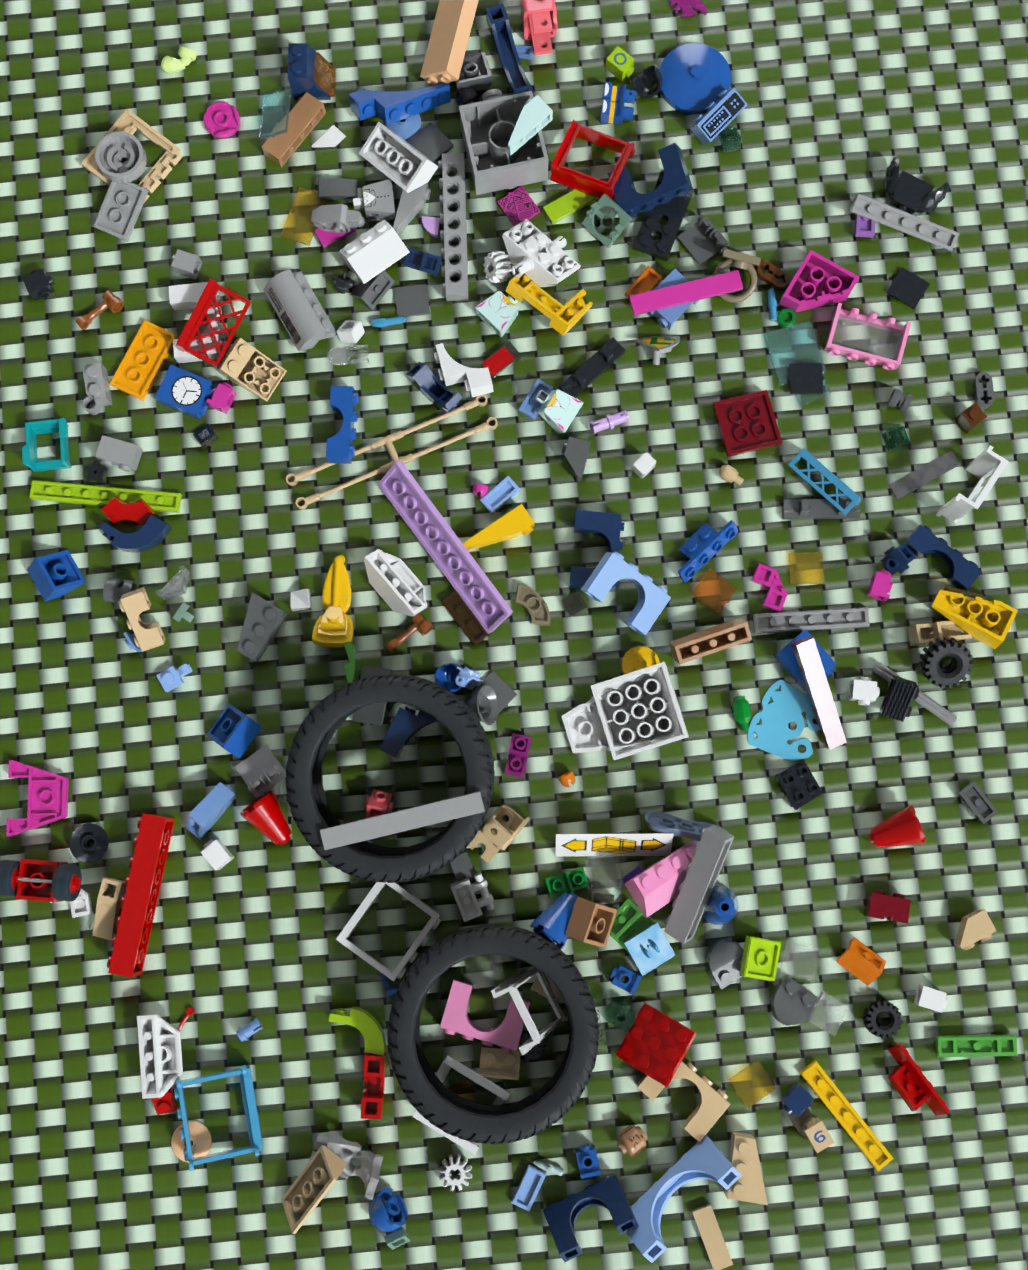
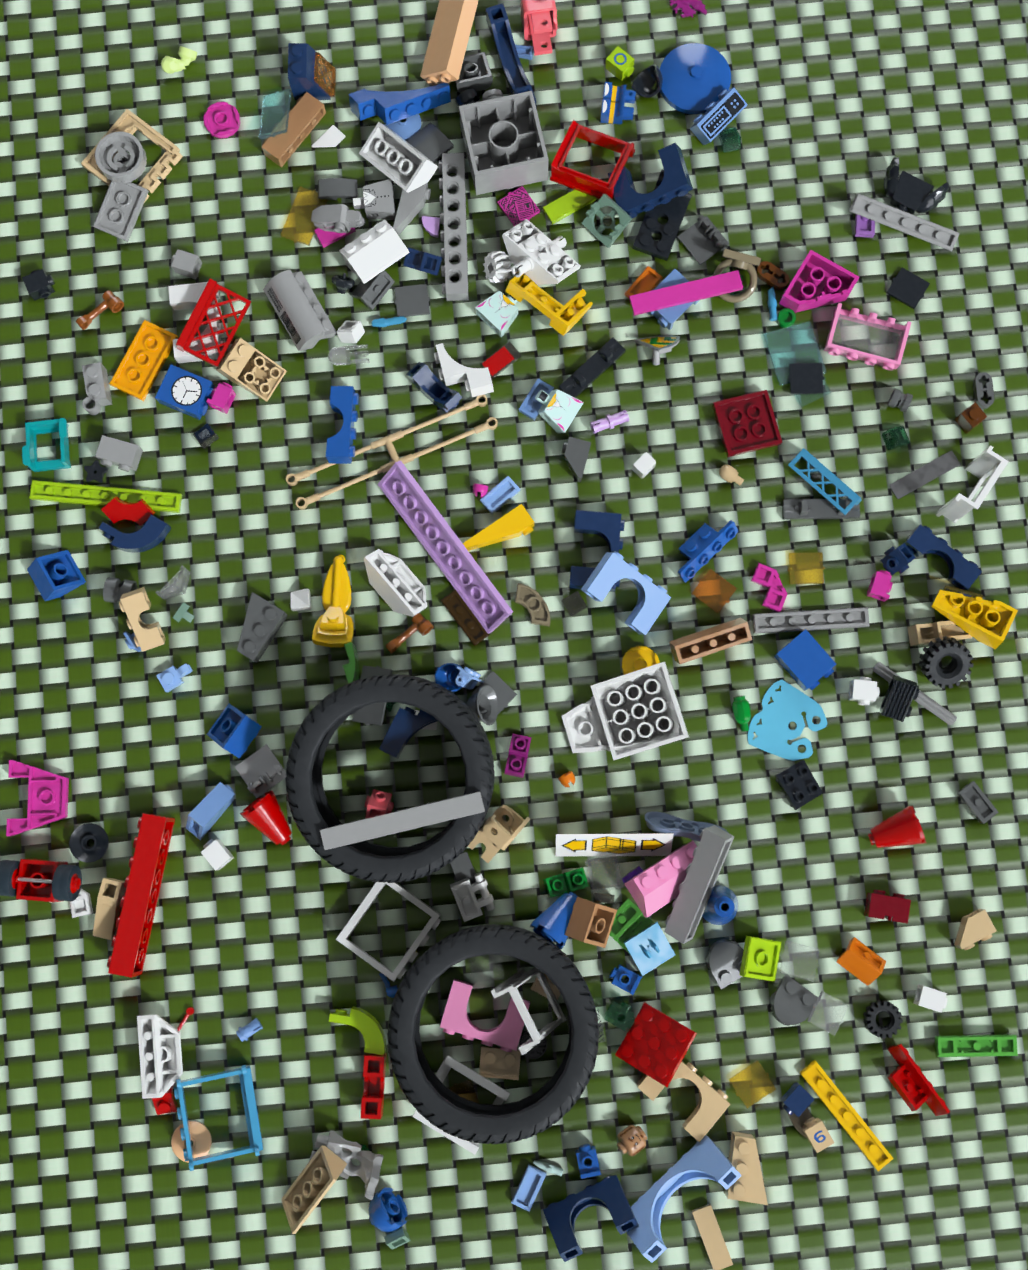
white gear [438,1154,473,1191] -> none
light aqua slope [508,95,553,156] -> none
slope [791,636,847,750] -> none

